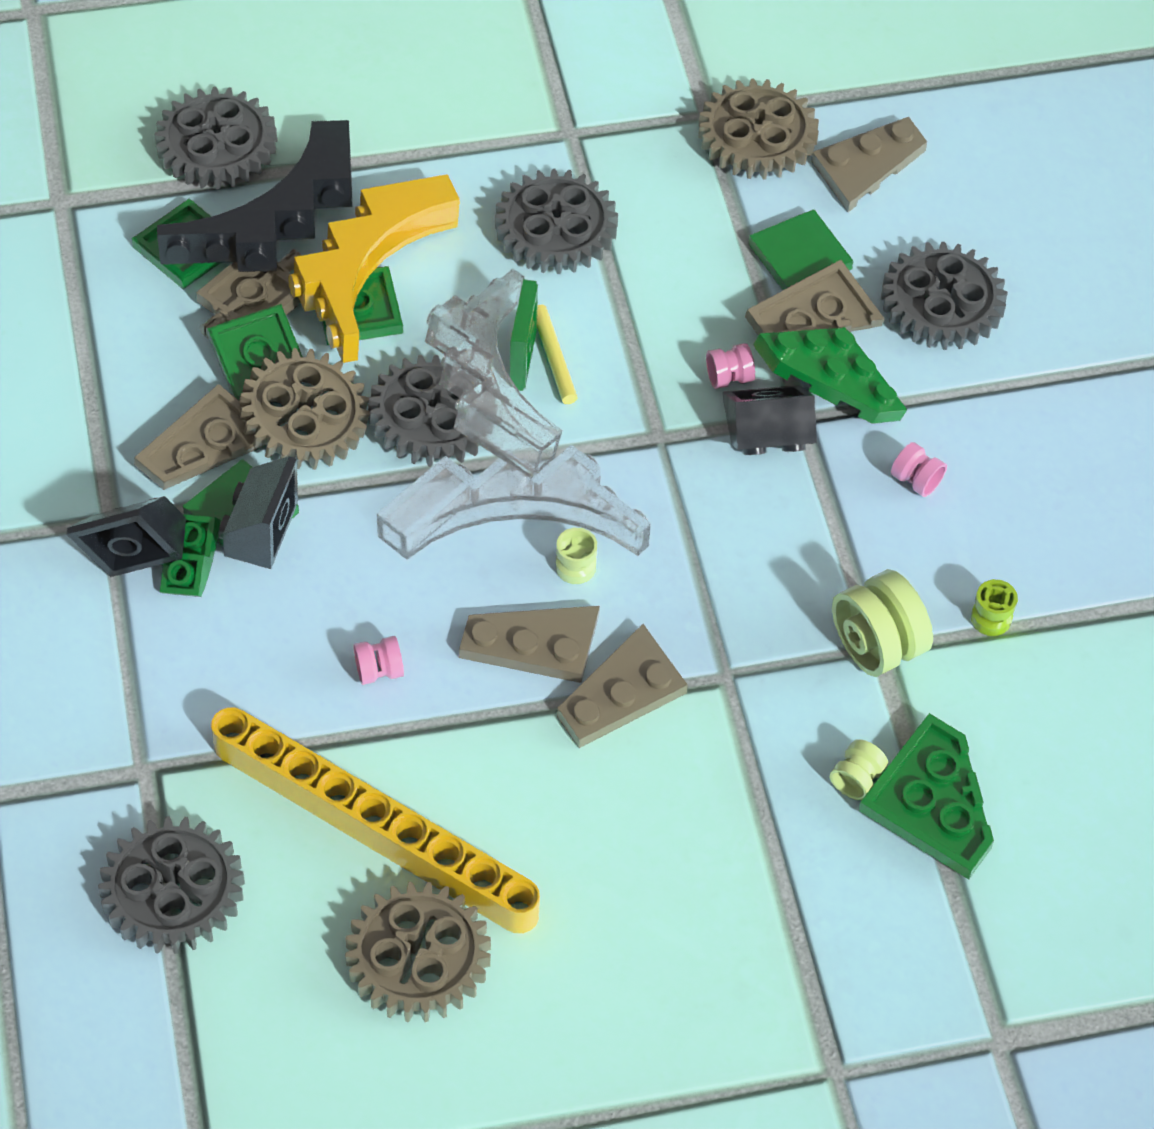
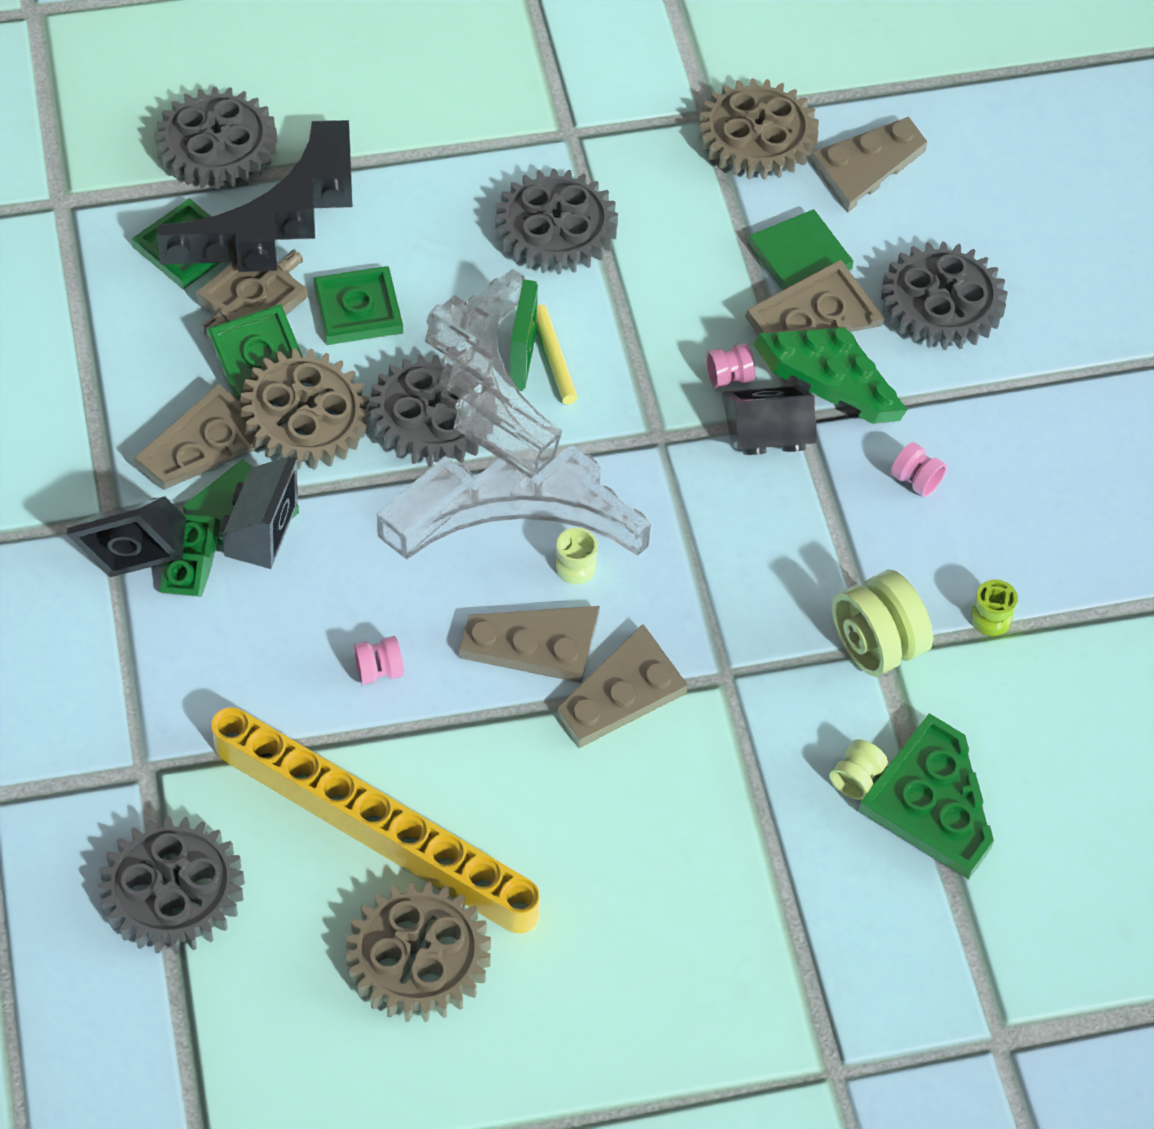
yellow arch [288,174,460,363] -> none

